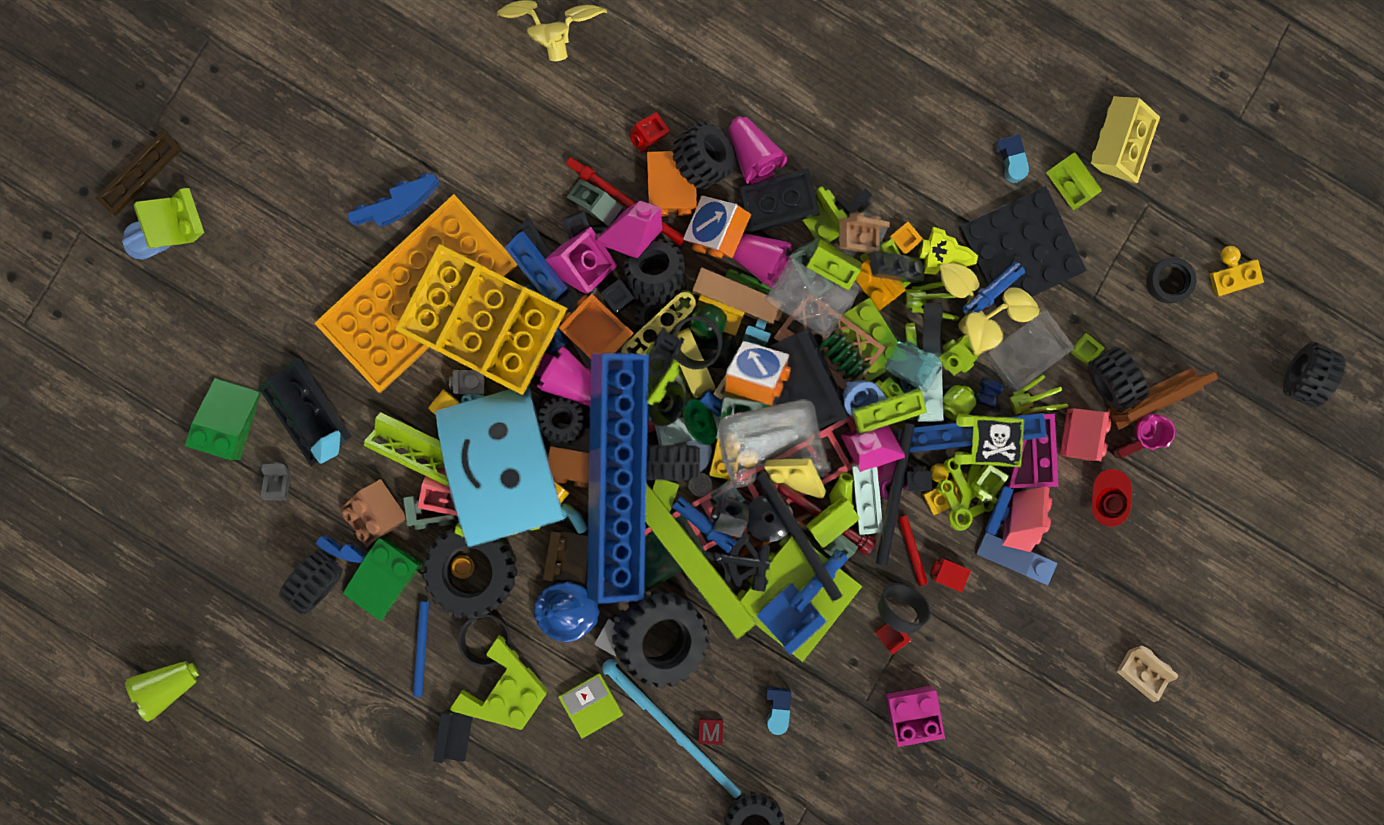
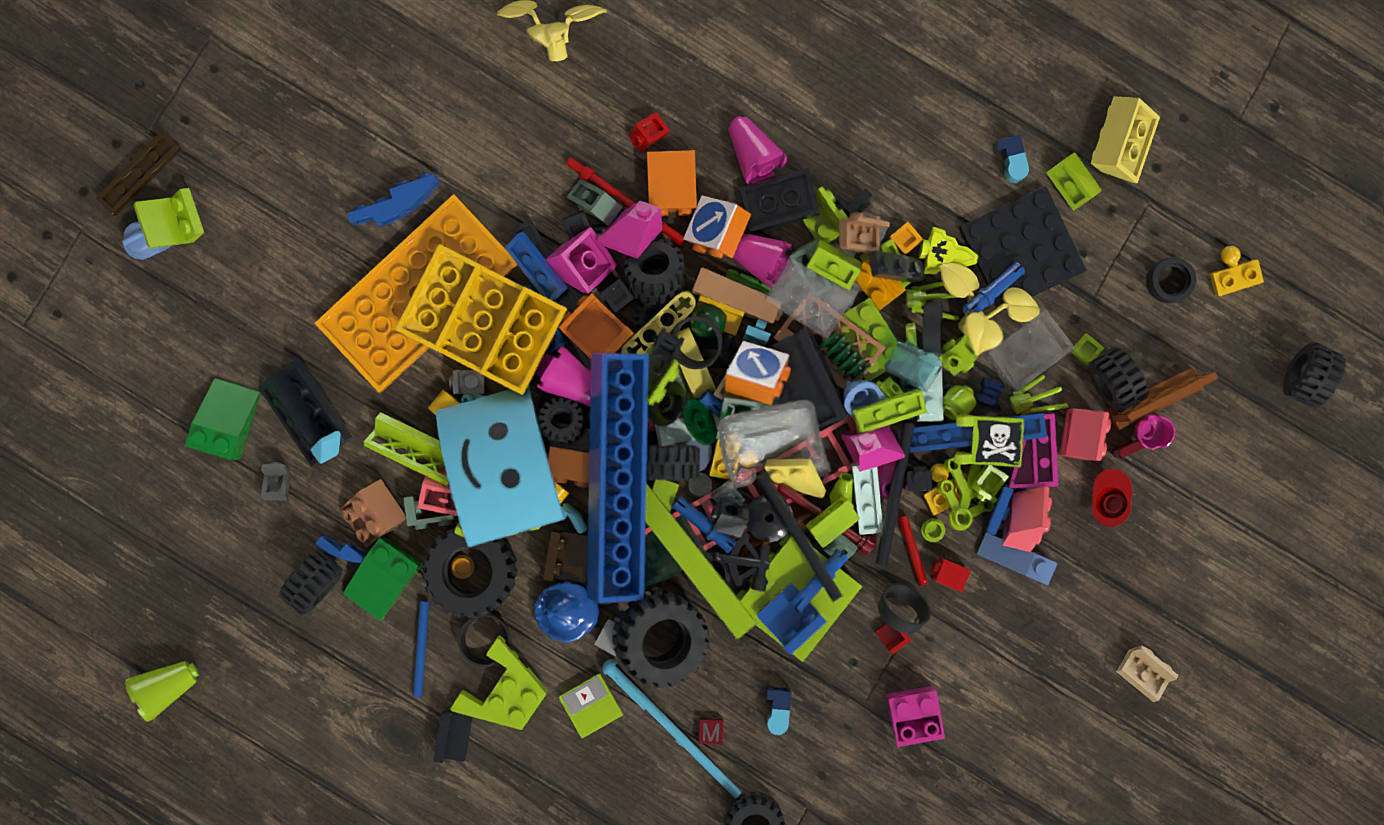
black tyre [672,122,735,189] -> none
none -> lime plate [921,518,945,542]

